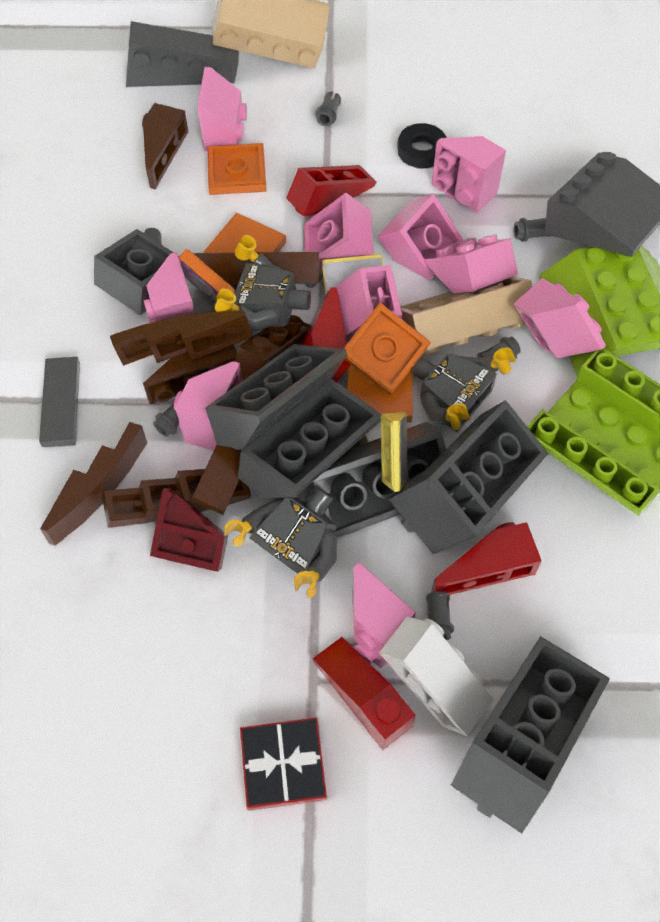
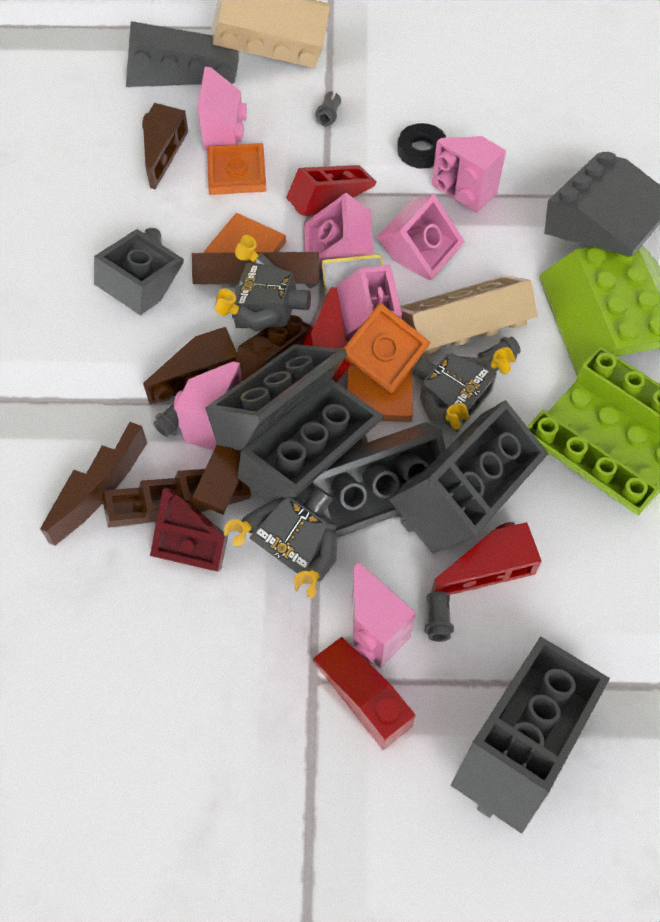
dark grey tile [39,357,80,447] -> none
reddish brown slope [110,311,253,366] -> none
bright pink slope [143,252,195,323] -> none
orange tile [178,249,235,304] -> none
black tile [240,717,327,811] -> none
white brick [379,616,493,736] -> none
light yellow slope [381,412,408,492] -> none
bright pink slope [425,235,518,293] -> none
dark grey pin [513,218,550,242] -> none
bright pink slope [513,278,606,359] -> none

